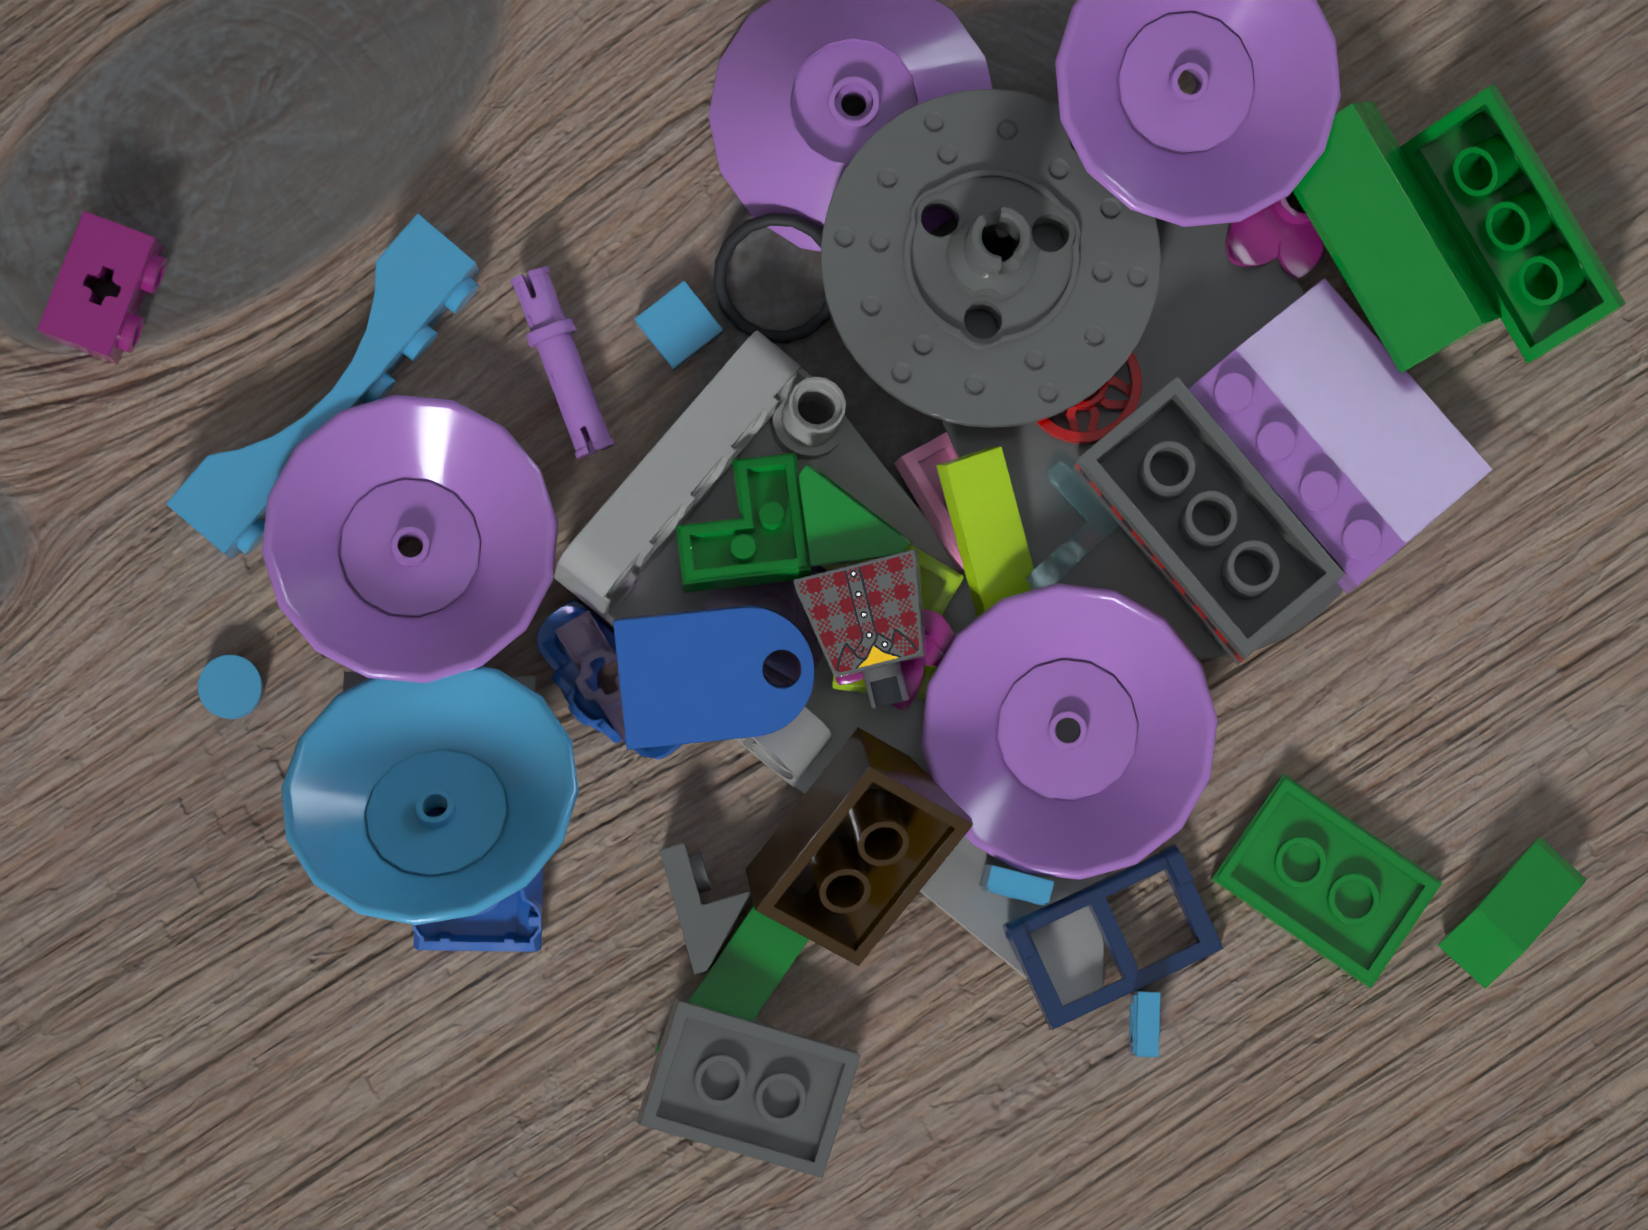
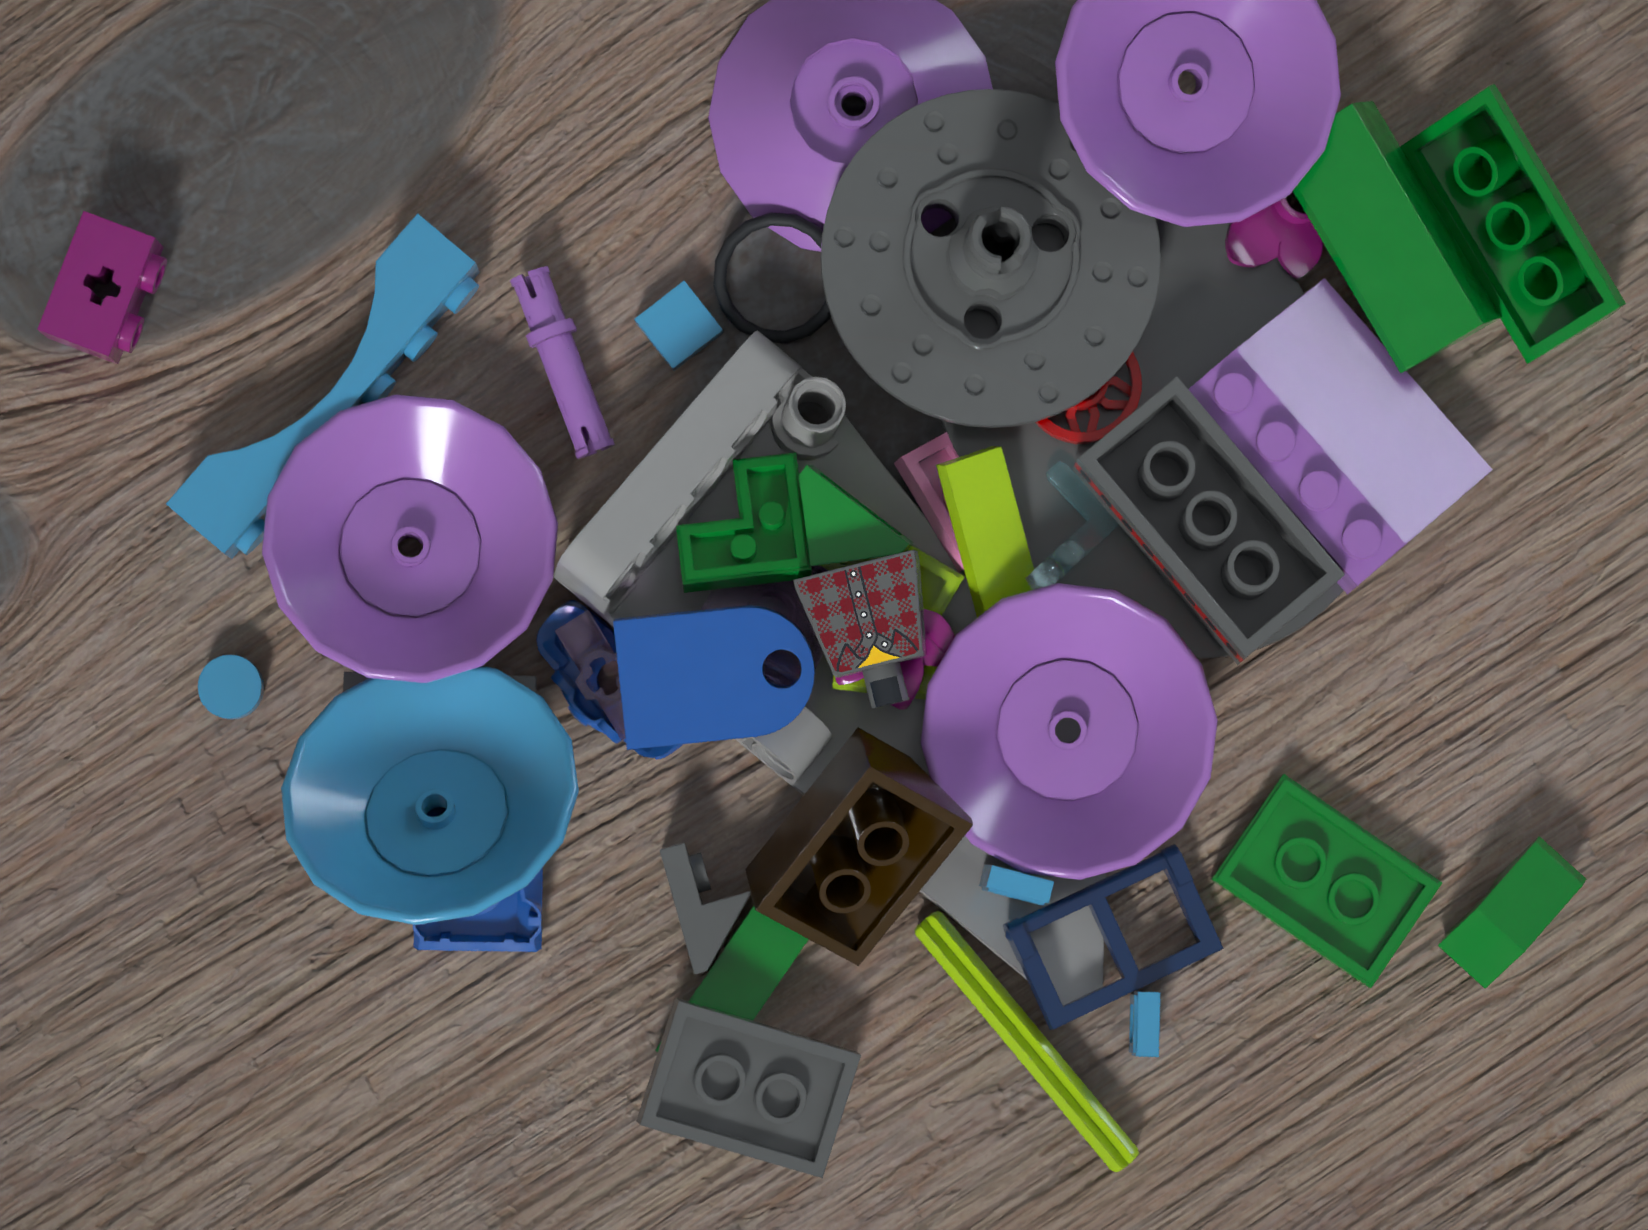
none -> lime axle [914,911,1139,1173]

